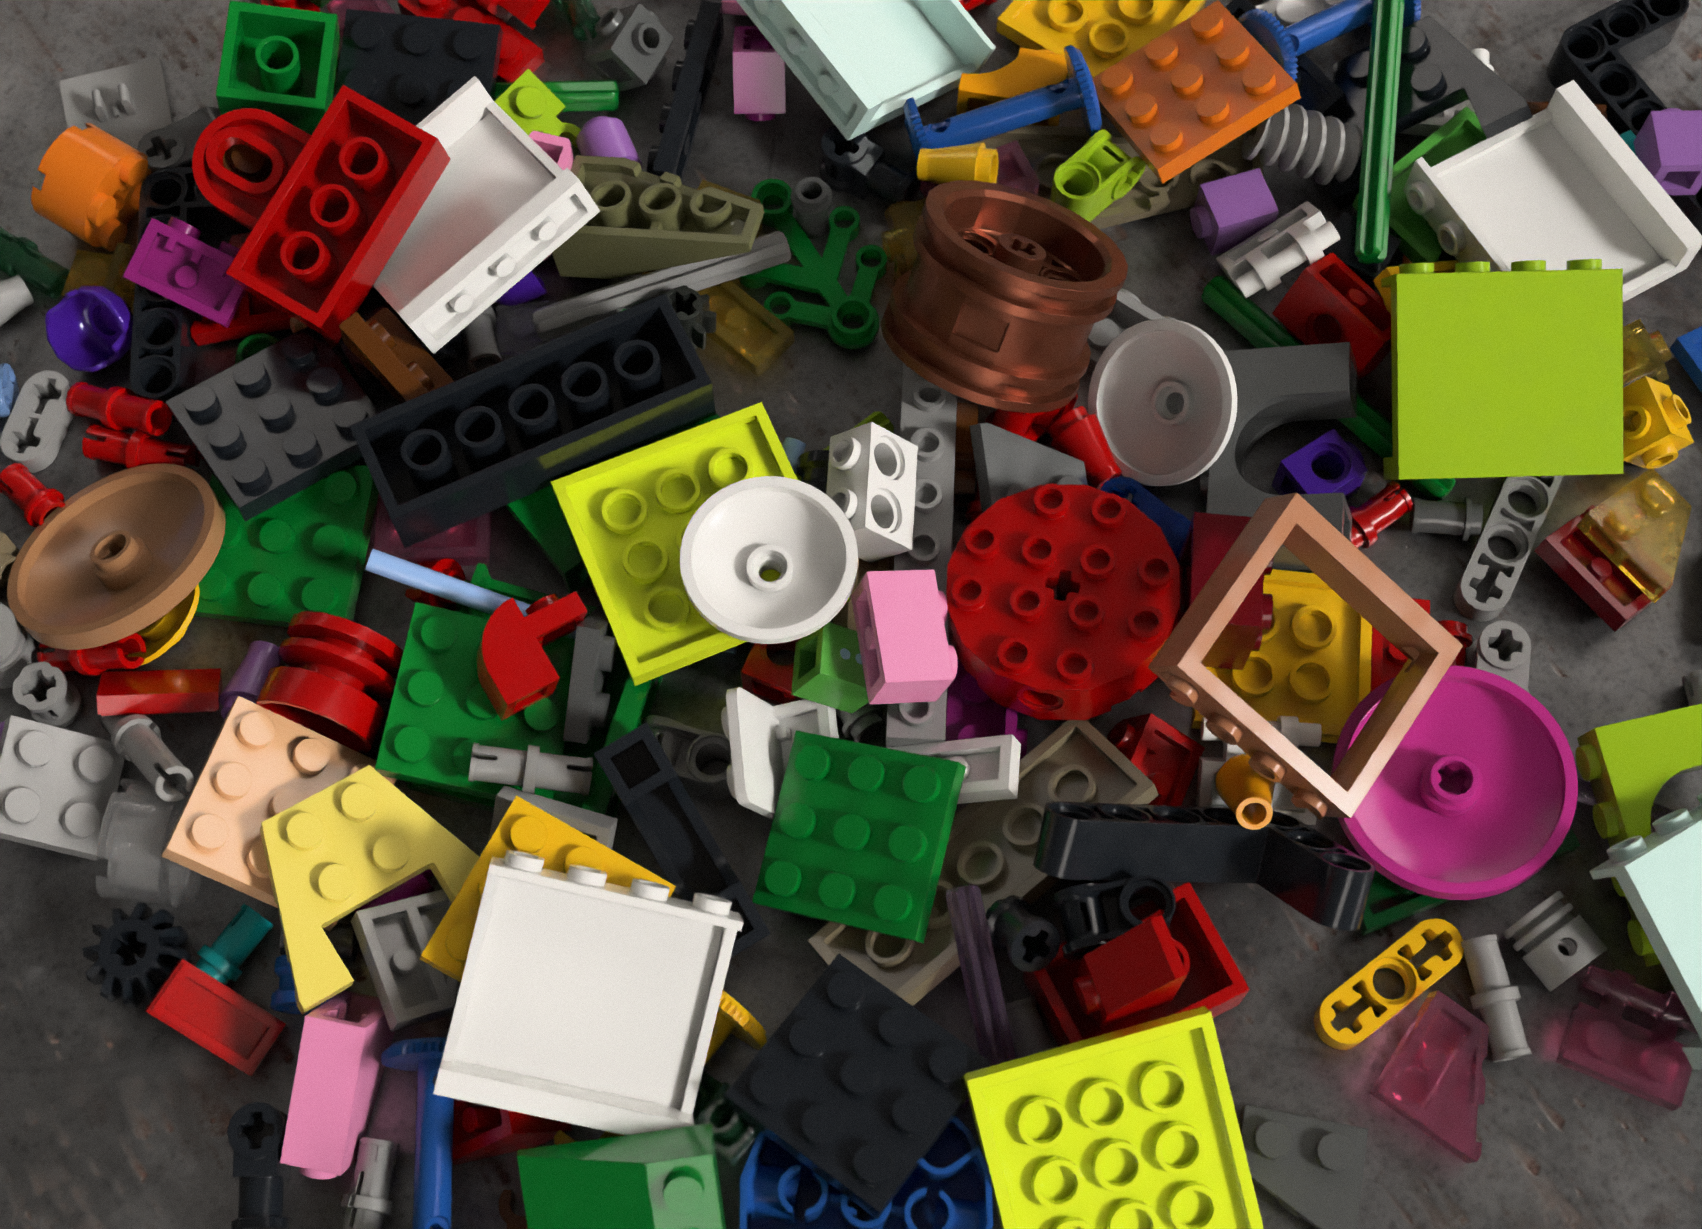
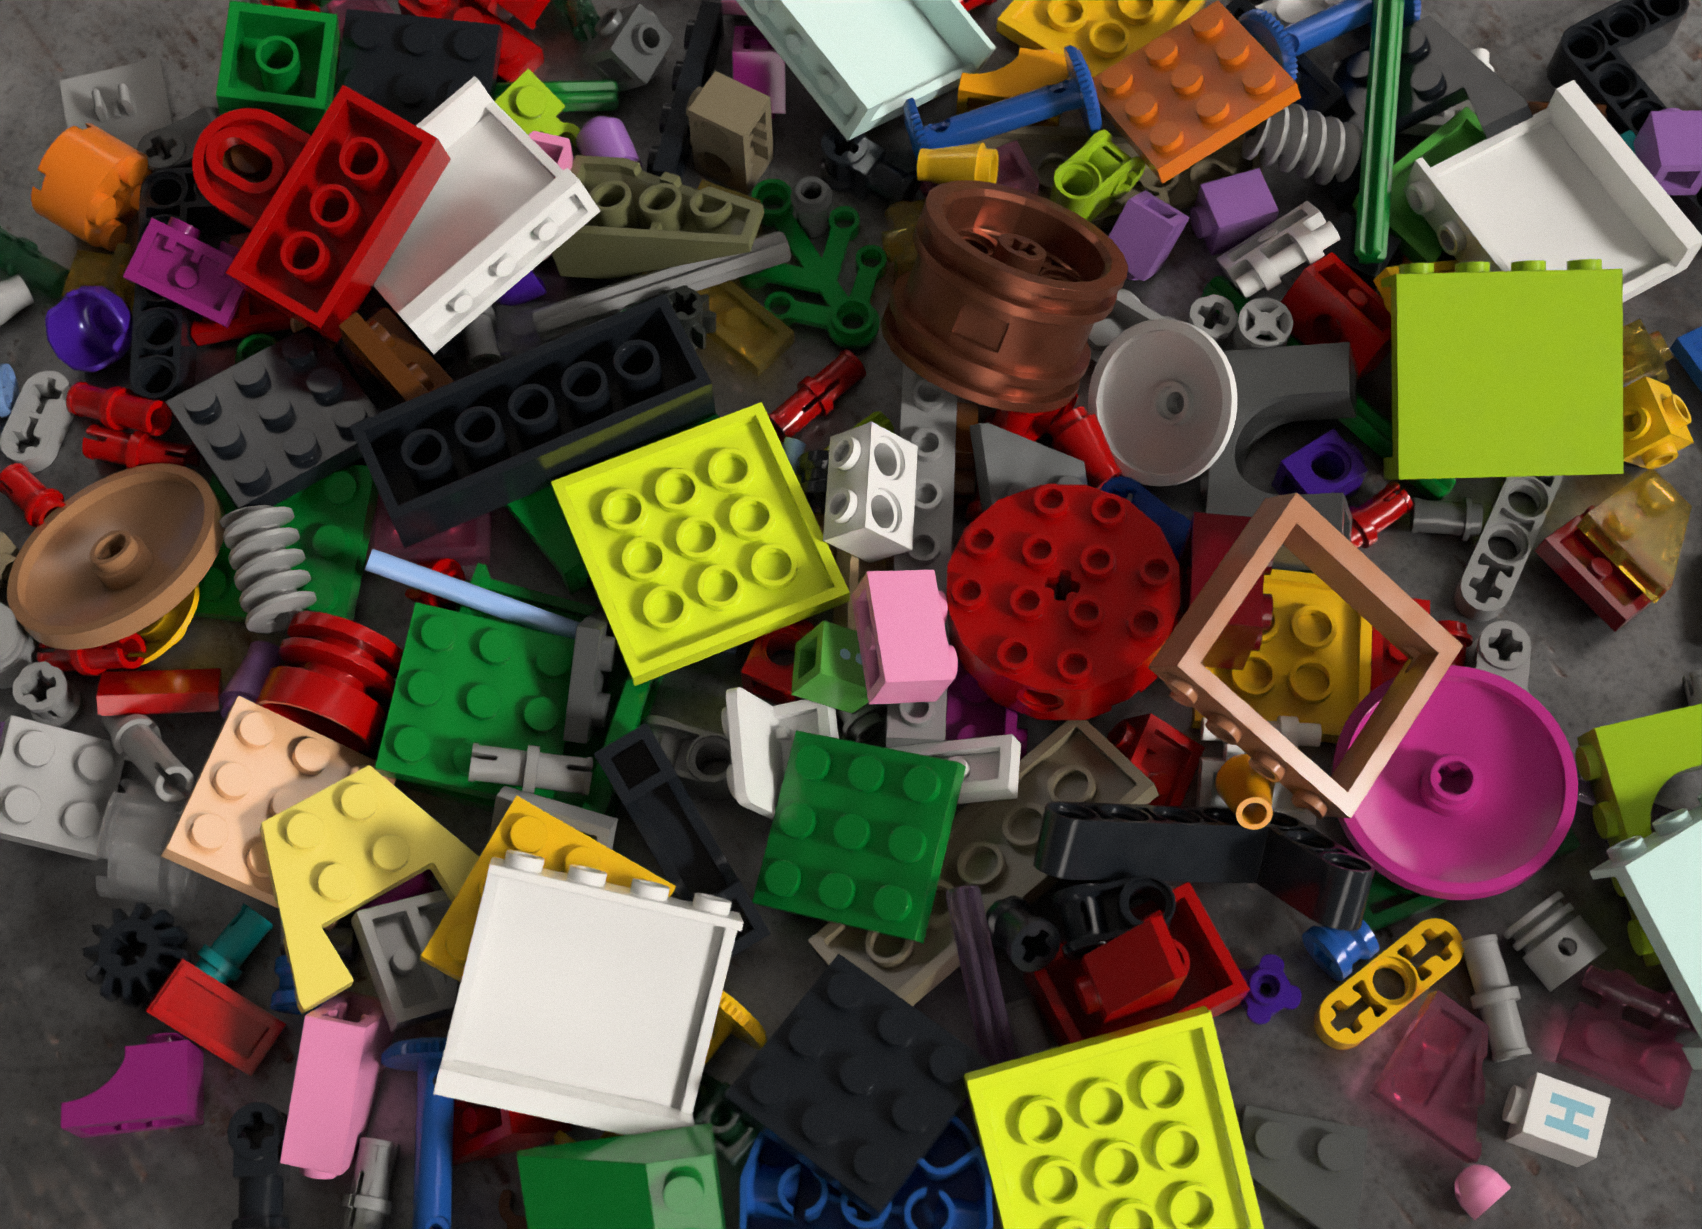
red brick [476,591,588,721] -> none
white dish [680,476,858,644] -> none
none -> magenta arch [61,1033,204,1138]
none -> light grey piece [219,505,317,633]
none -> dark tan brick [686,71,774,196]
none -> red pin [768,350,866,442]
none -> medium lavender brick [1108,190,1190,281]
none -> light grey bush [1188,294,1238,351]
none -> light grey wheel [1232,297,1293,350]
none -> dark purple plate [1239,954,1302,1025]
none -> blue wheel [1302,920,1379,982]
none -> bright pink hinge [1454,1164,1511,1221]
none -> white brick [1502,1072,1611,1168]

